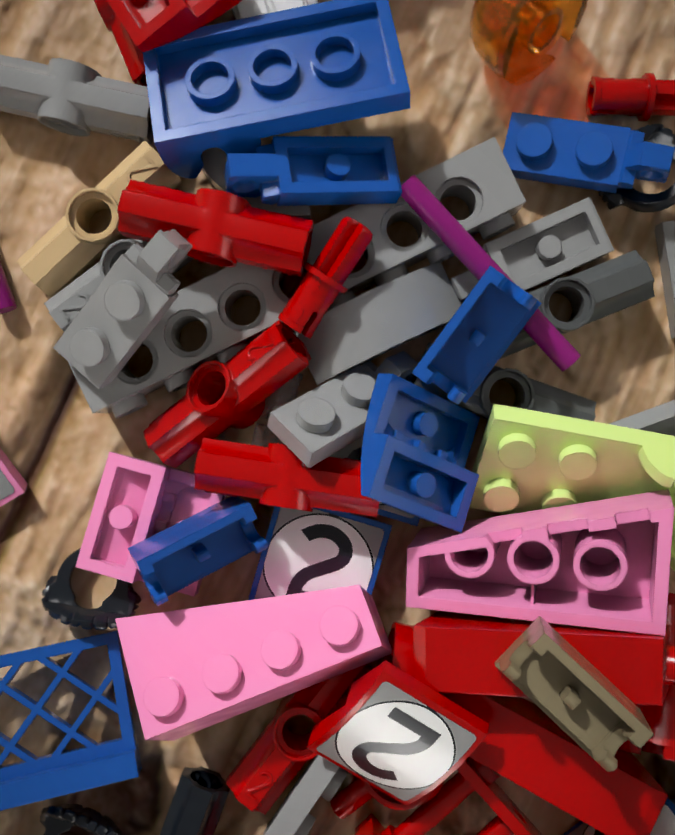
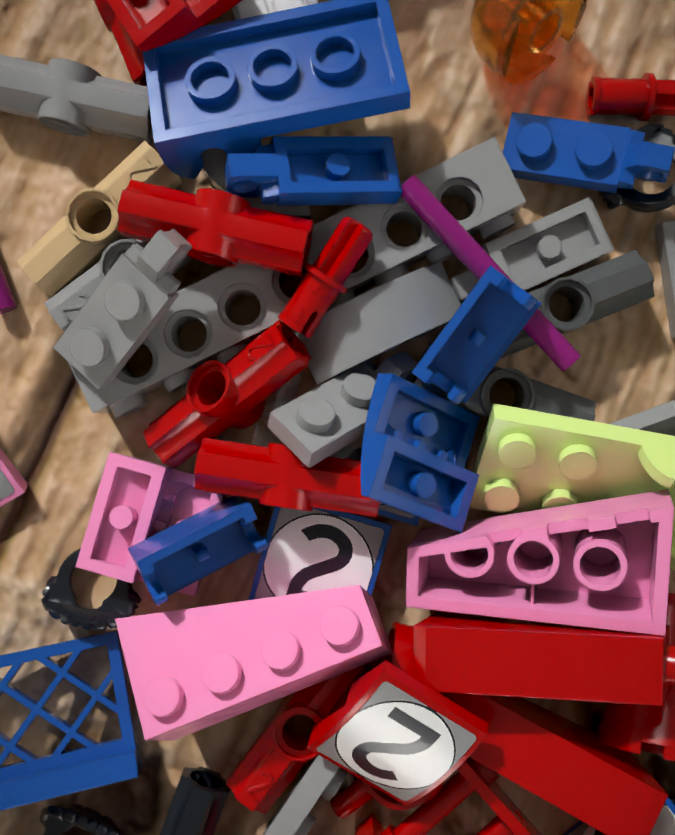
dark tan hinge [495,616,654,772] -> none

